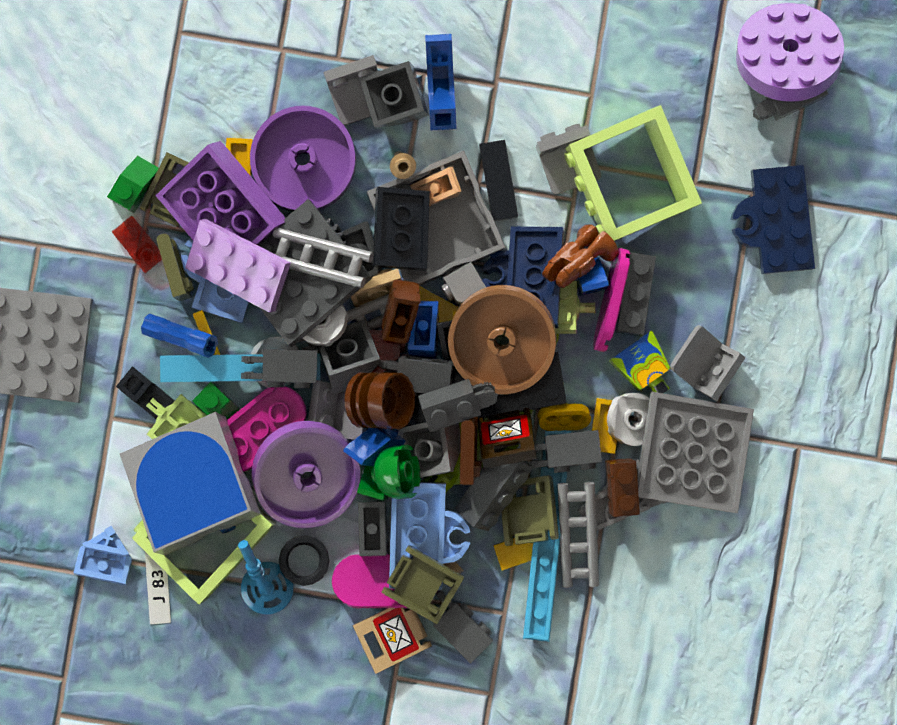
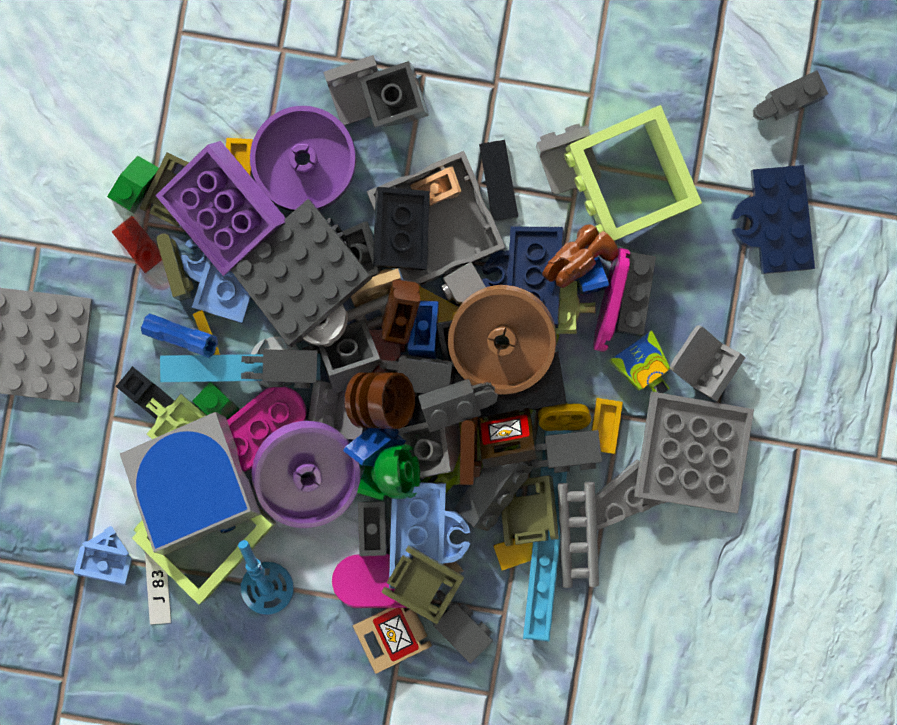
lavender plate [185,219,291,312] -> none
light grey bar [273,227,374,288] -> none
black tyre [278,535,330,586] -> none
tan cone [390,151,416,179] -> none
blue arch [425,34,457,131] -> none
reddish brown brick [605,458,640,517] -> none
white plate [607,393,650,446] -> none
piece [736,3,844,101] -> none

